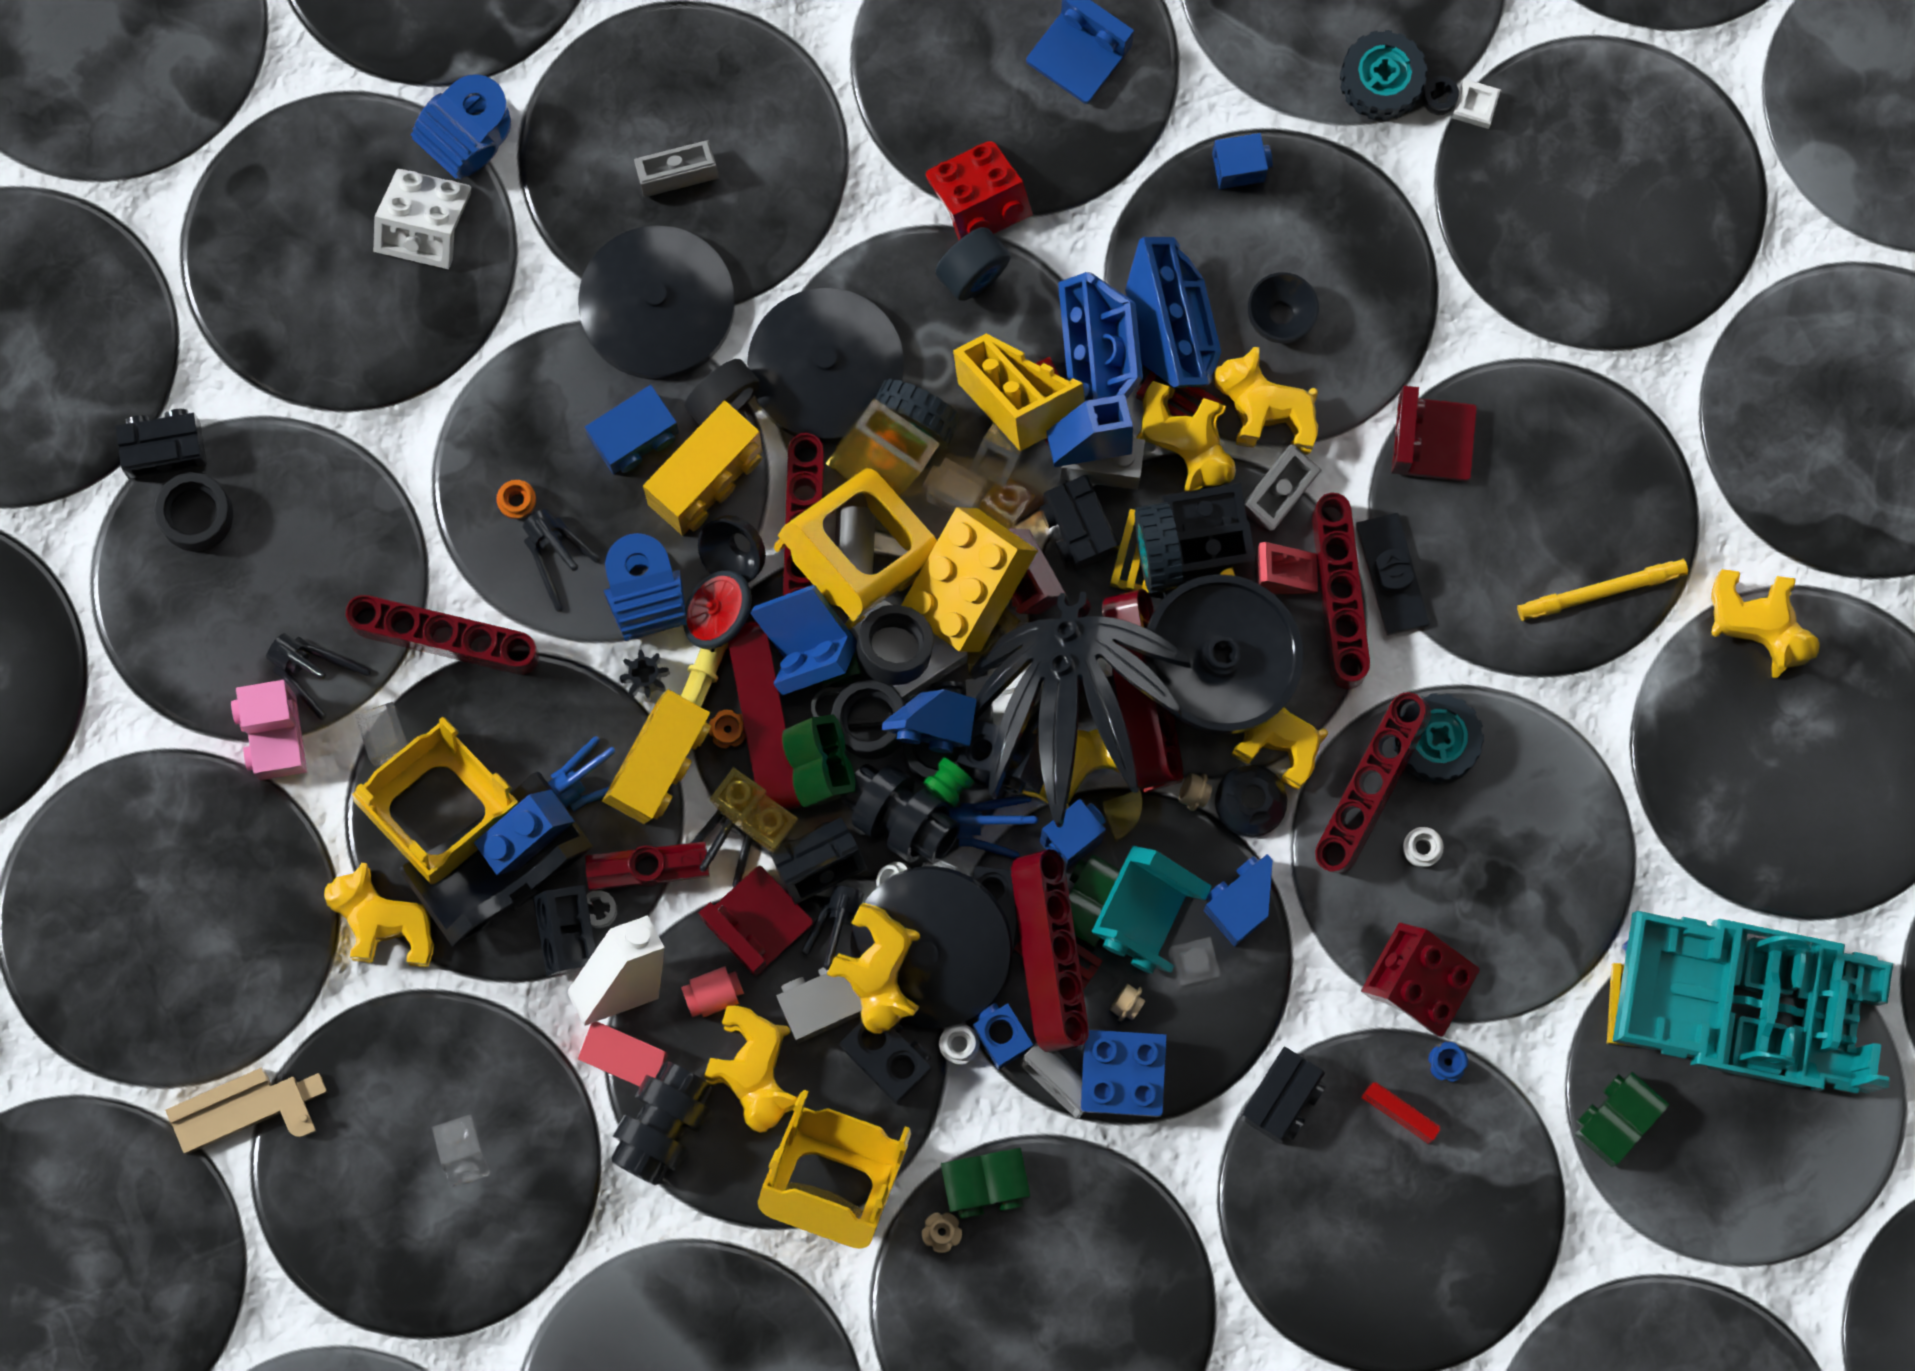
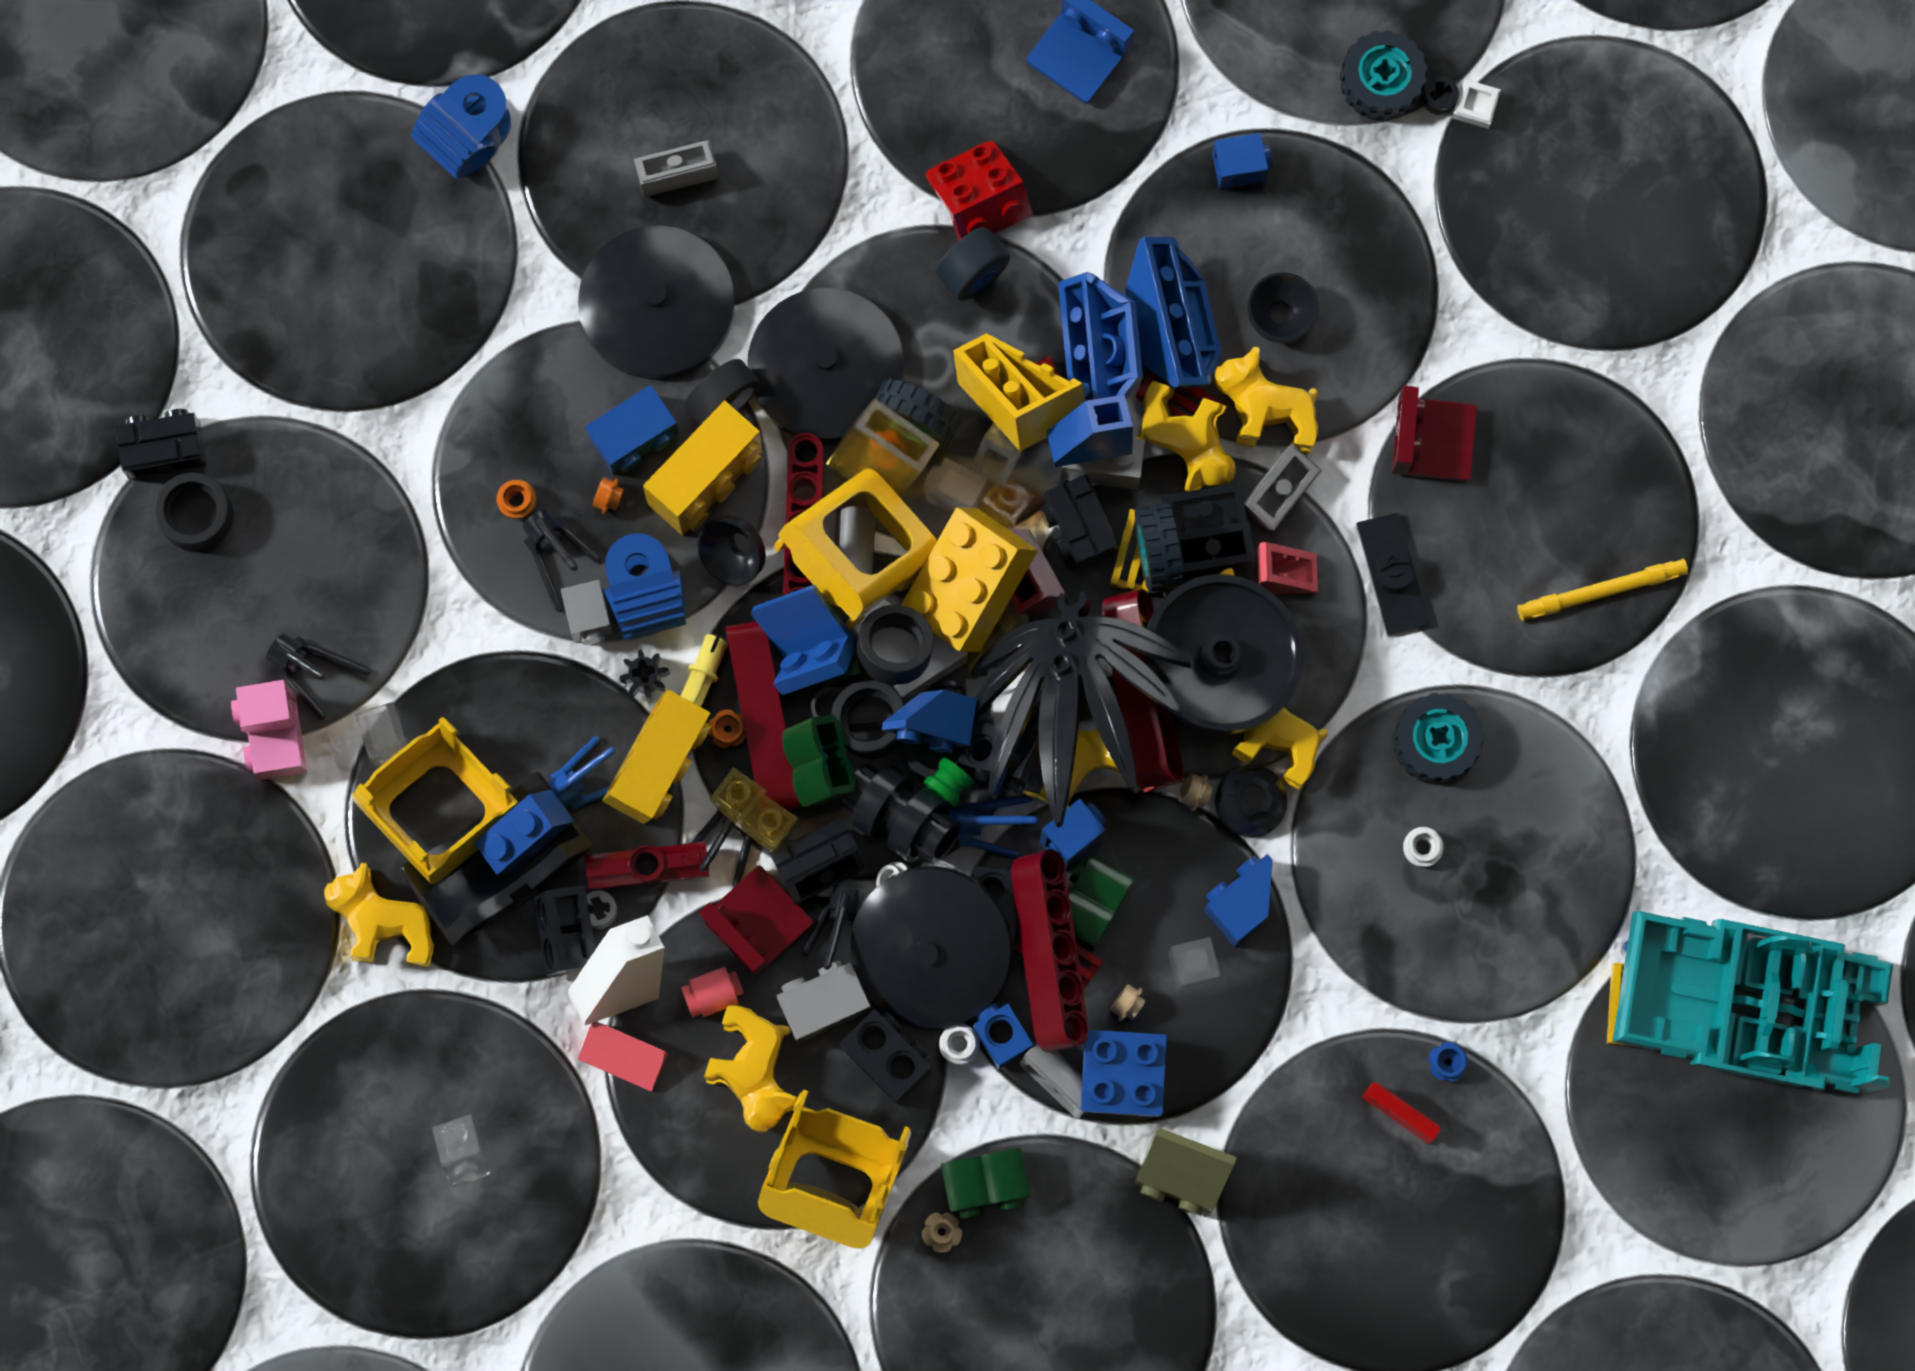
tan piece [165,1067,328,1155] -> none
dark red beam [345,595,539,675] -> none
white bracket [373,169,471,269] -> none
black piece [611,1061,711,1186] -> none
red wheel [683,570,752,649] -> none
yellow animal [827,903,920,1034] -> none
teal panel [1091,845,1212,974] -> none
clear yellow tile [1102,790,1142,842] -> none
black brick [1239,1046,1327,1144] -> none
dark red beam [1312,492,1370,689] -> none
dark red beam [1315,692,1431,873] -> none
dark red bracket [1361,922,1480,1037] -> none
dark green brick [1575,1072,1669,1167] -> none
yellow animal [1711,569,1820,678] -> none
none -> light grey brick [560,580,613,645]
none -> orange plate [592,477,624,515]
none -> olive slope [1134,1127,1237,1216]

